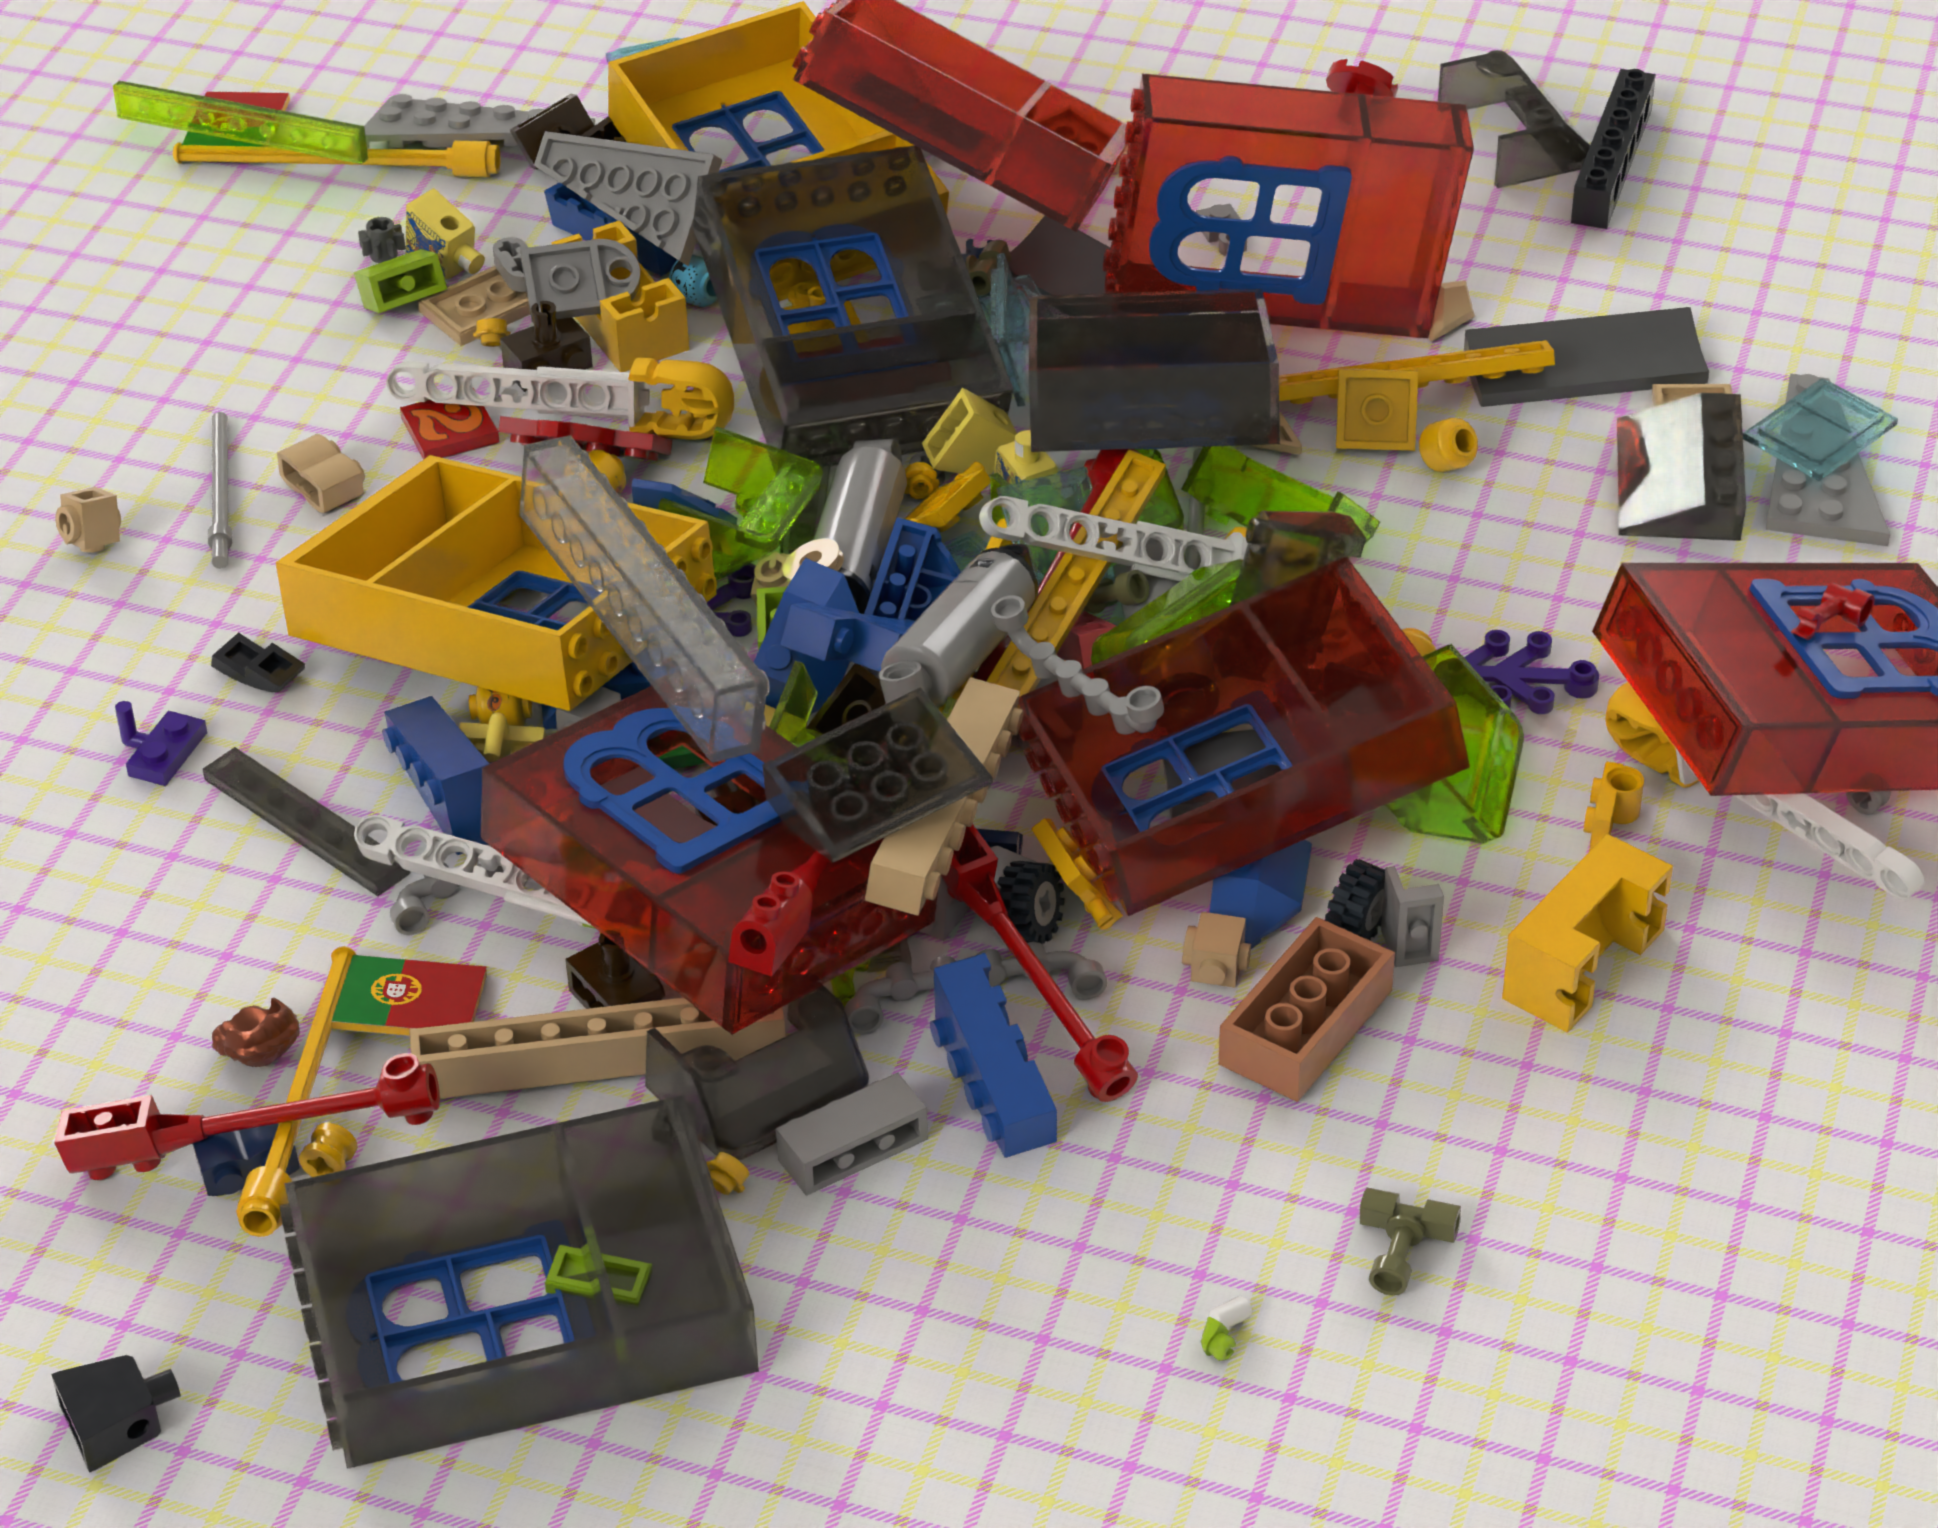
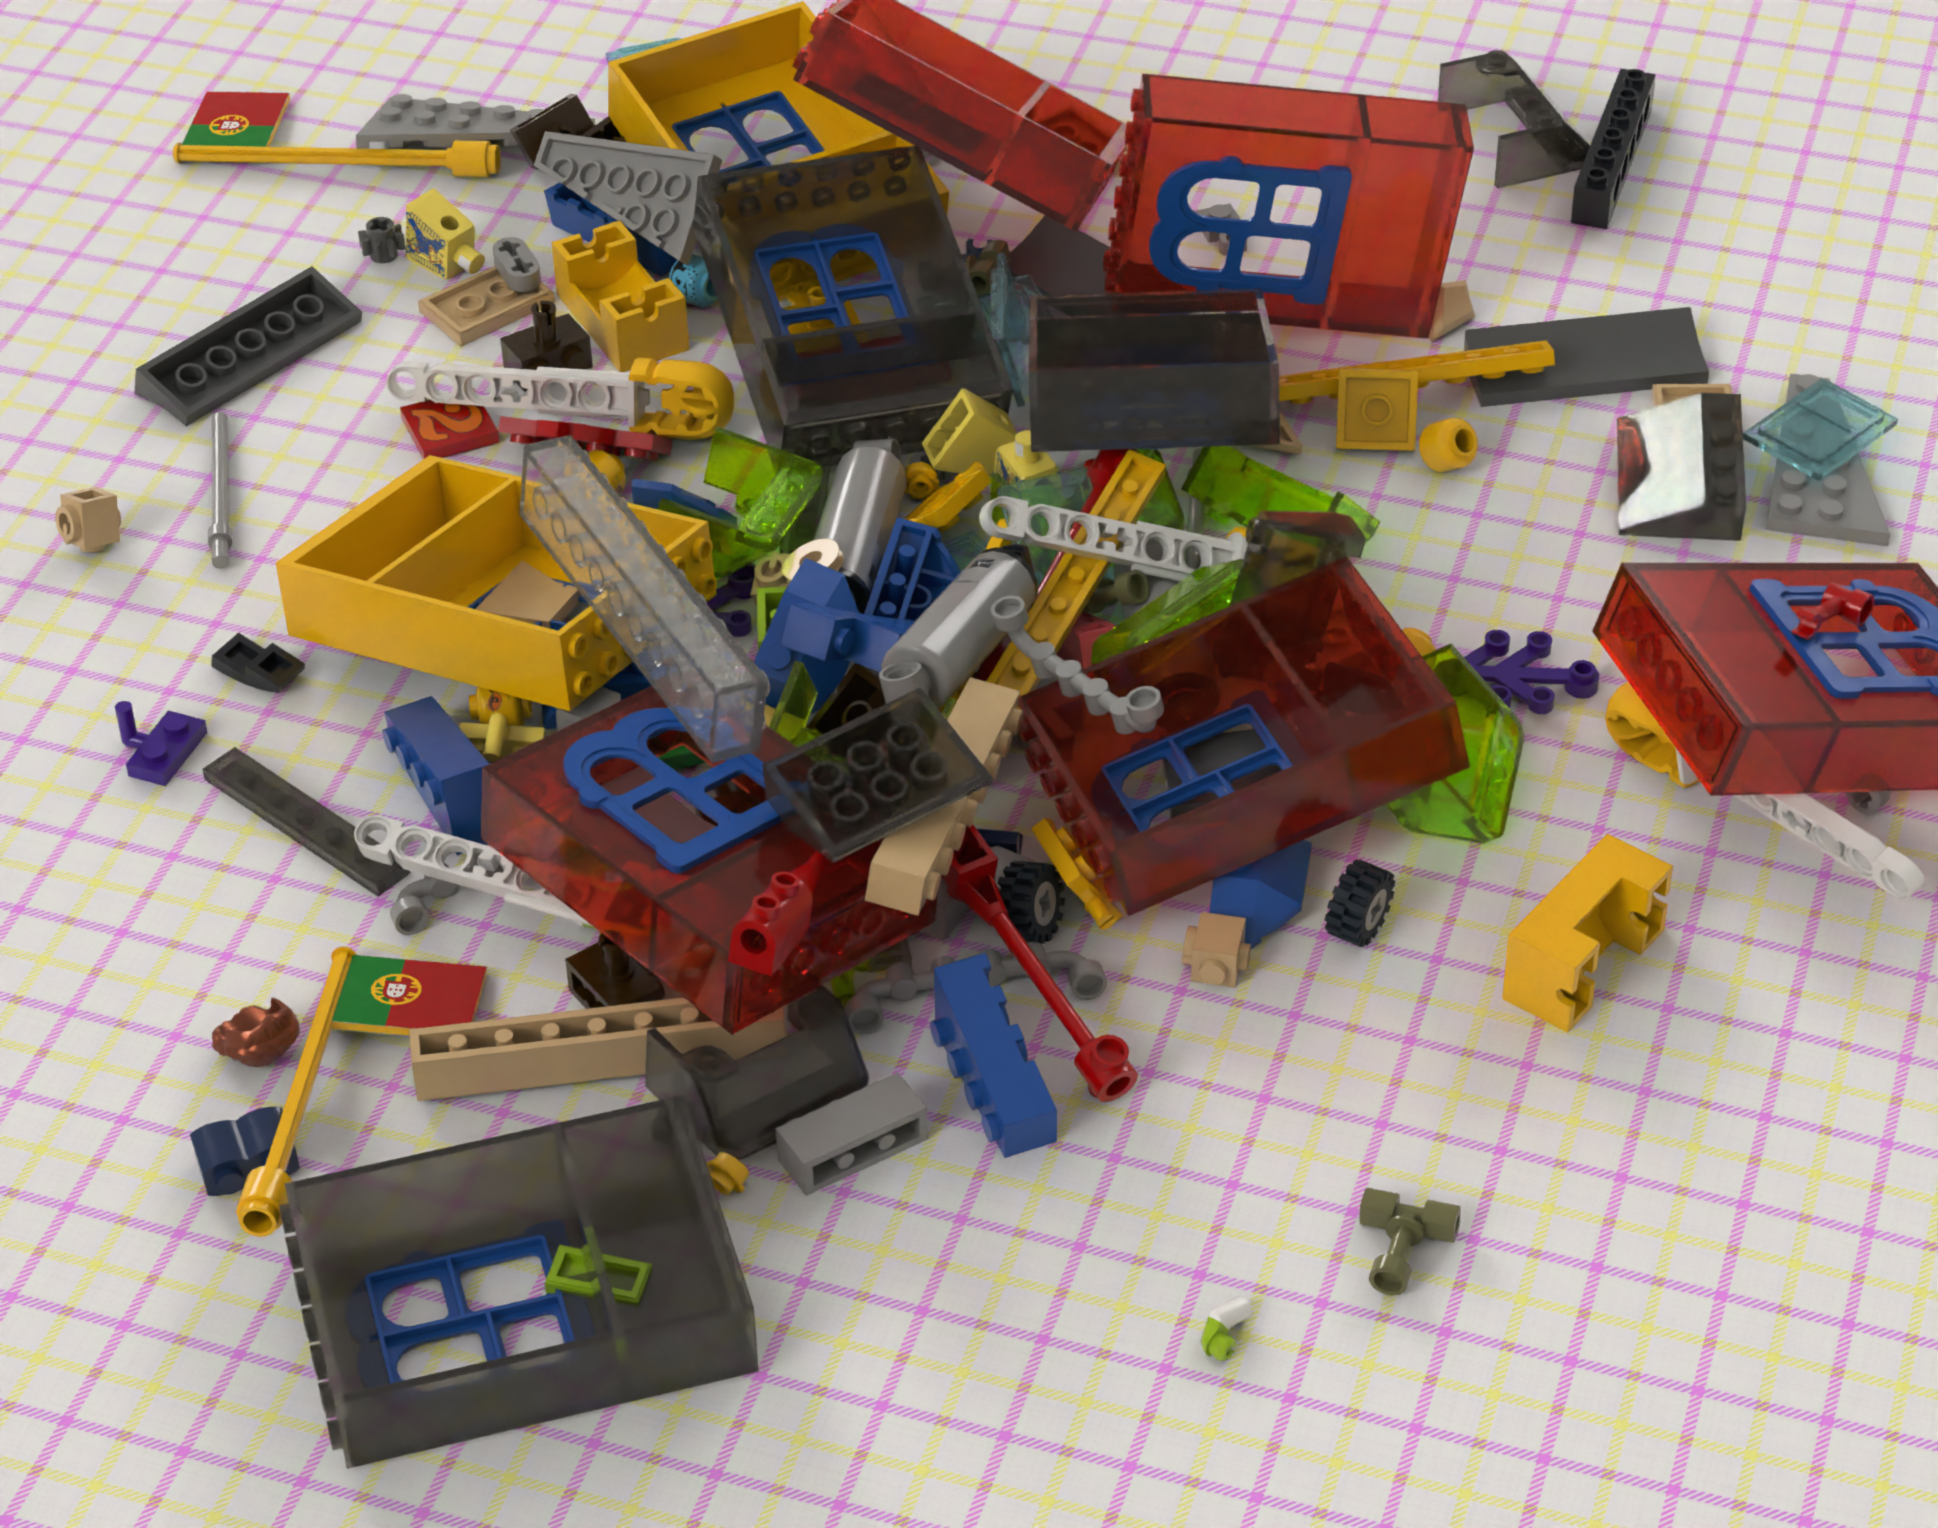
black torso [51,1355,181,1472] -> none
red bar [54,1053,440,1180] -> none
clear neon green tile [113,80,368,164] -> none
tan brick [277,434,365,513] -> none
yellow wheel [299,1122,358,1183] -> none
lime brick [353,249,447,313] -> none
yellow plate [473,318,511,347] -> none
light grey tile [520,239,640,322] -> none
nougat brick [1218,917,1395,1102] -> none
red tile [1326,59,1398,130] -> none
light grey panel [1381,866,1444,967] -> none
yellow plate [1583,761,1644,851] -> none
none -> dark grey arch [134,266,362,426]
none -> tan tile [476,560,581,629]

